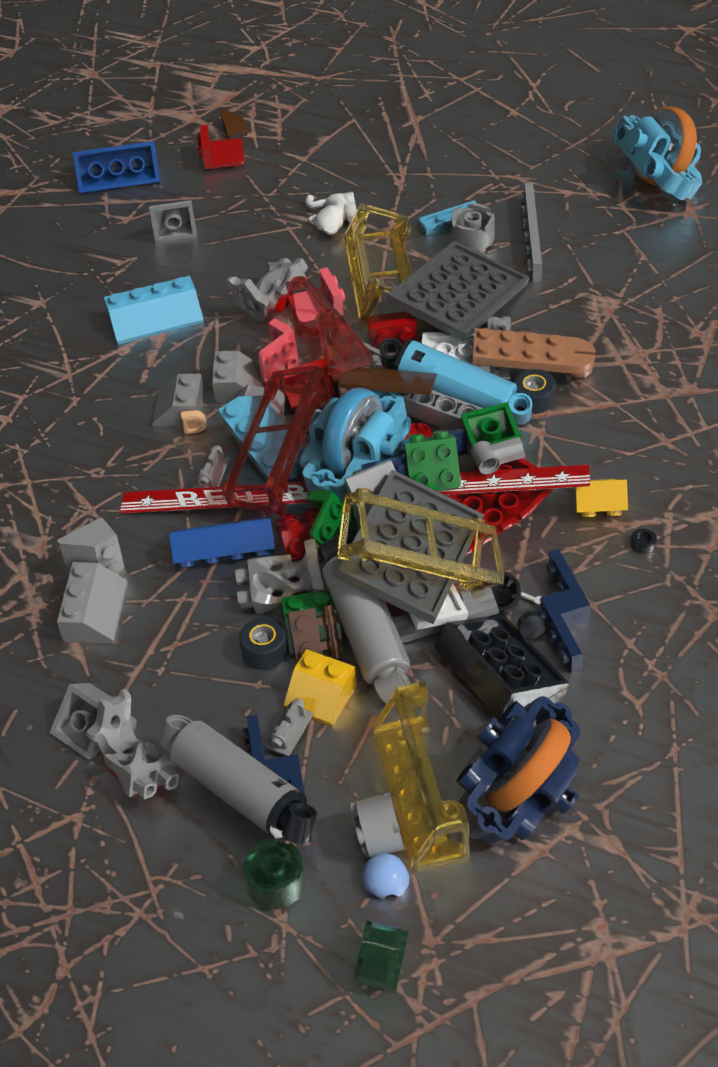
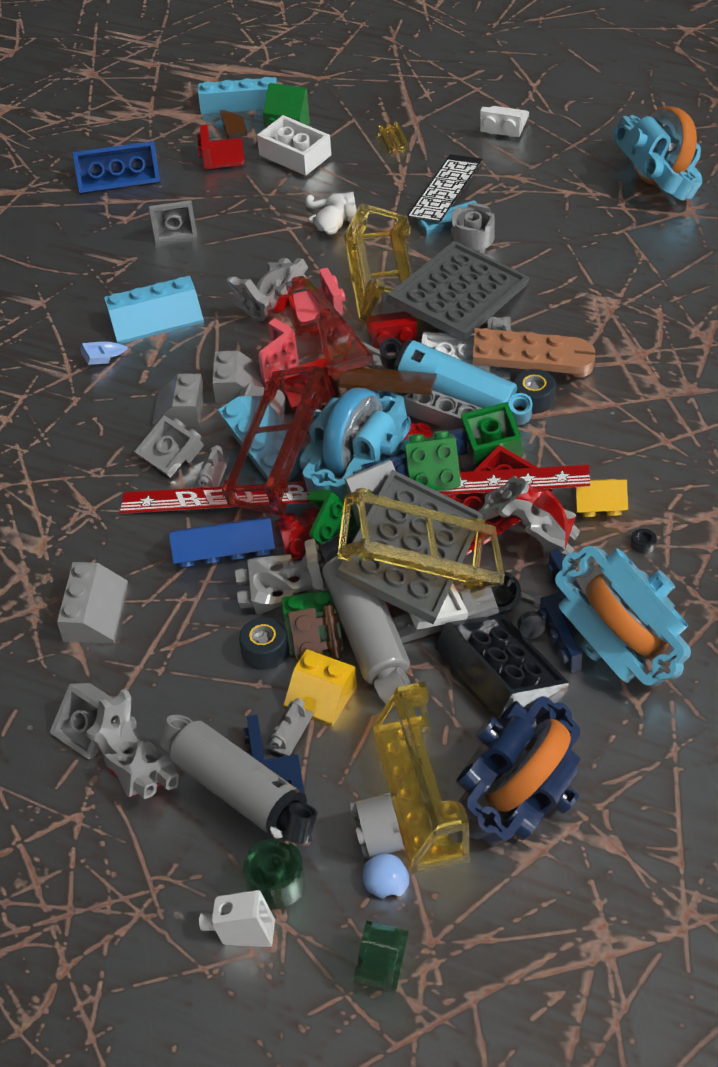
light grey slope [57,517,125,577] -> none
light nougat tile [181,410,206,434] -> none
light grey piece [470,437,525,474] -> none
light grey plate [520,183,542,281] -> none
none -> light blue plate [80,342,128,365]
none -> light grey plate [134,415,204,478]
none -> medium azure slope [198,77,278,114]
none -> white torso [199,890,275,947]
none -> white brick [257,115,331,175]
none -> green slope [263,83,310,128]
none -> clear yellow tile [378,122,409,154]
none -> sticker [406,154,483,222]
none -> light grey hips [478,476,580,558]
none -> white bracket [480,106,529,137]
none -> medium azure piece [555,546,691,686]

